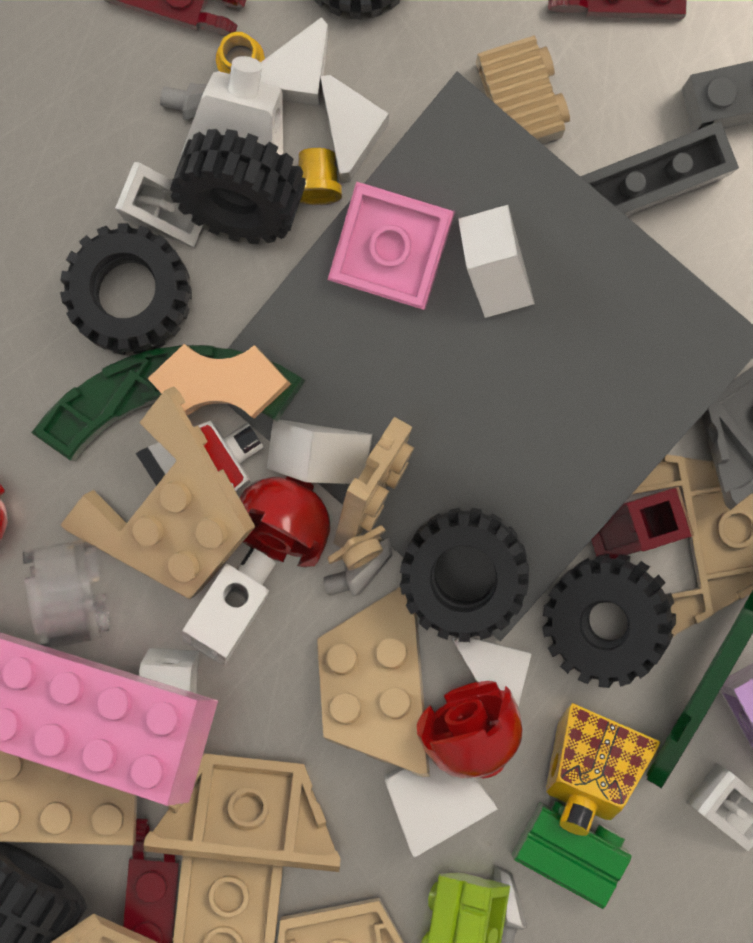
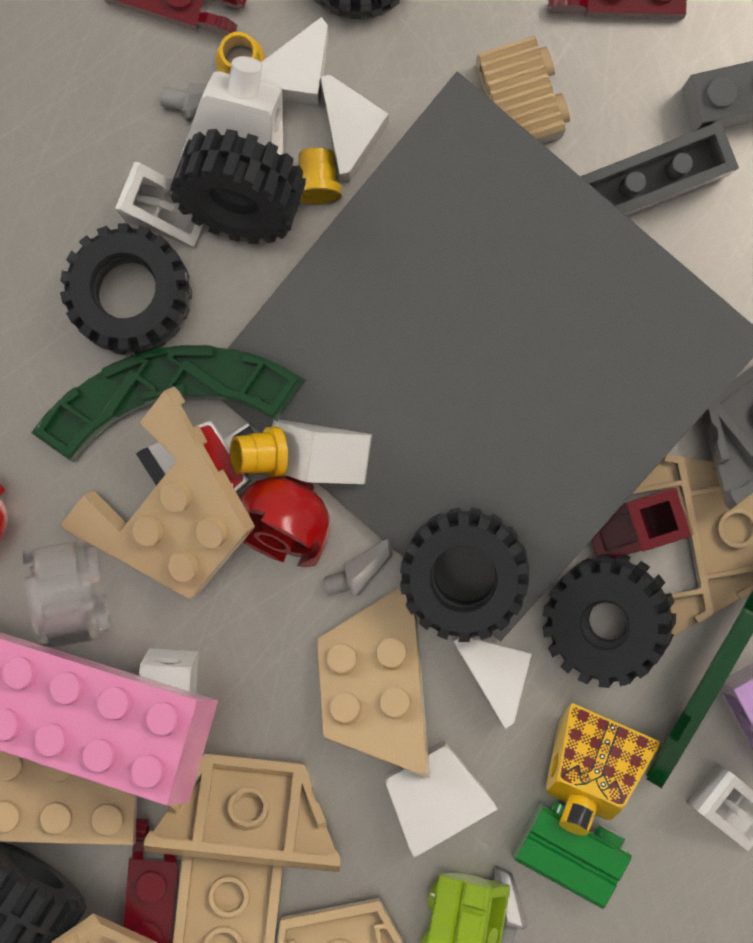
light nougat tile [148,344,291,419] -> none
white torso [182,548,276,667] -> none
bright pink tile [327,182,455,310] -> none
tan plate [327,525,386,570] -> none
tan wing [333,417,414,548] -> none
red cylinder [417,681,523,779] -> none
white slope [458,205,535,318] -> none
none -> yellow piece [230,426,288,477]

